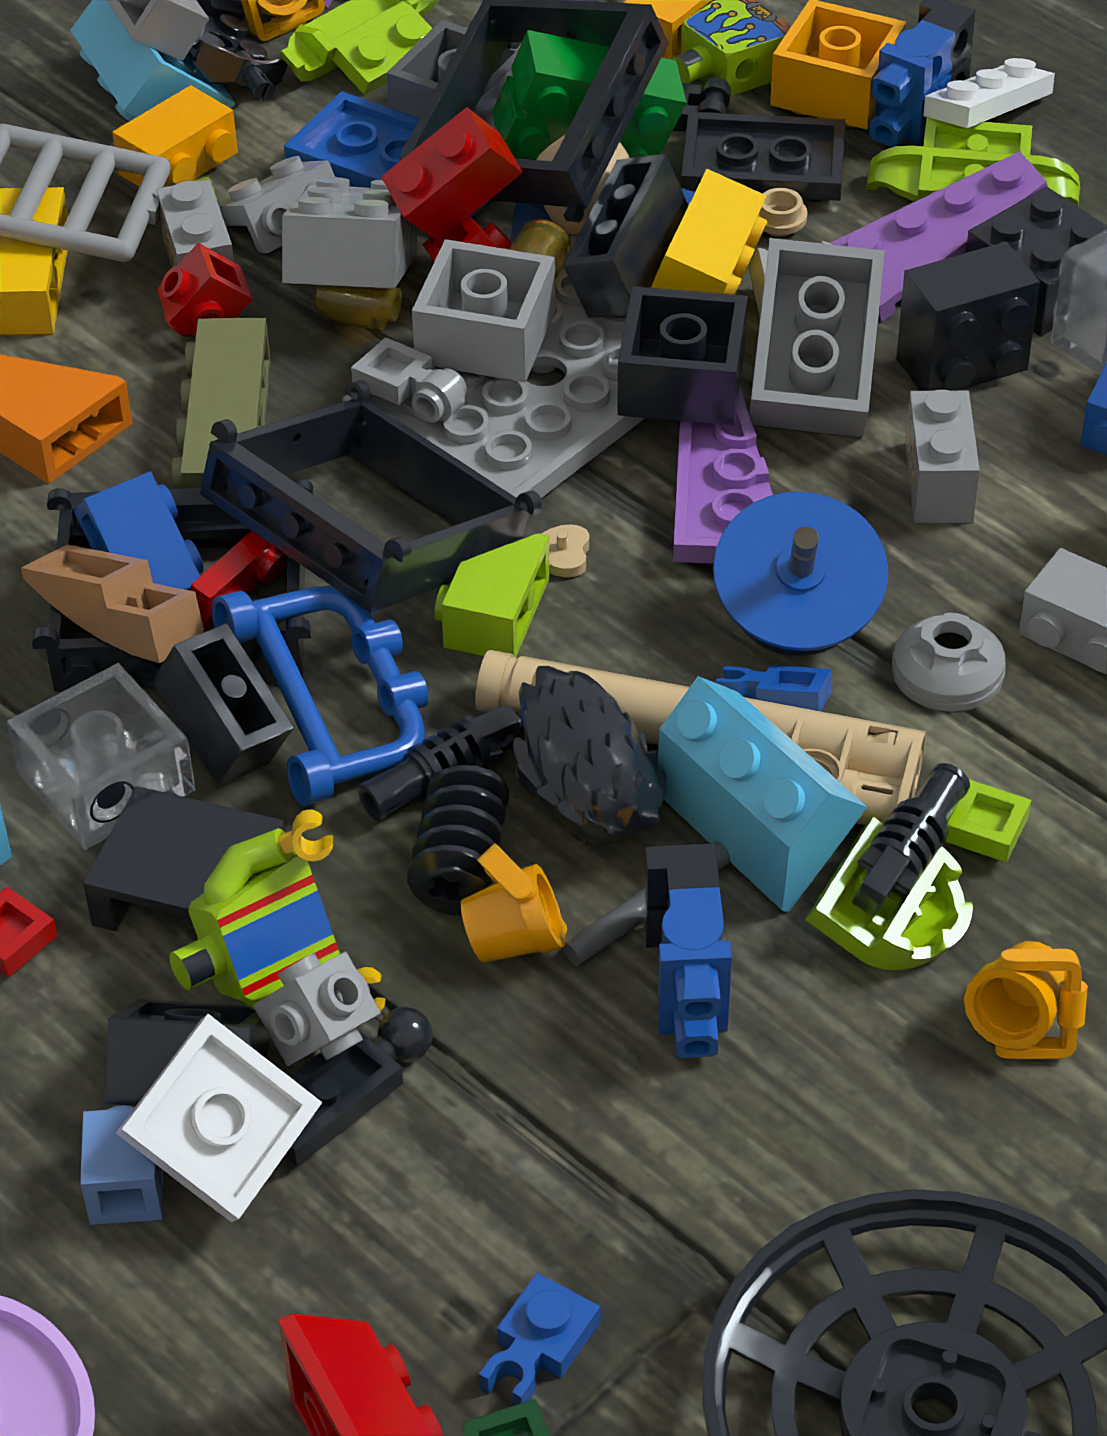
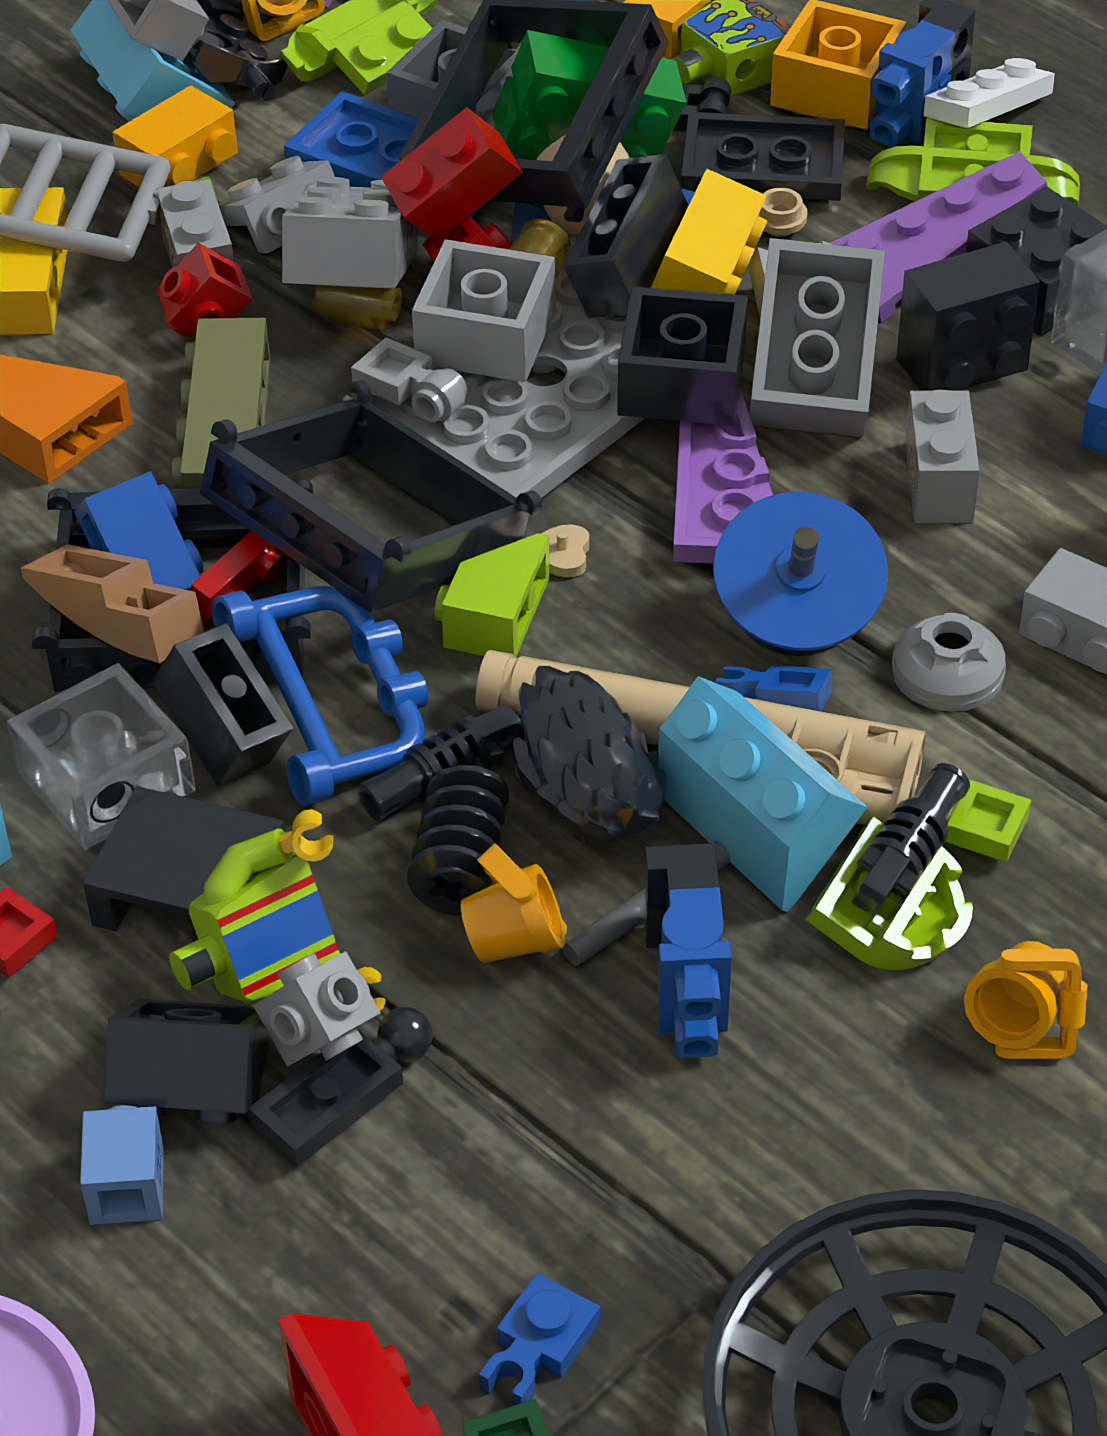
white plate [116,1014,322,1223] -> none

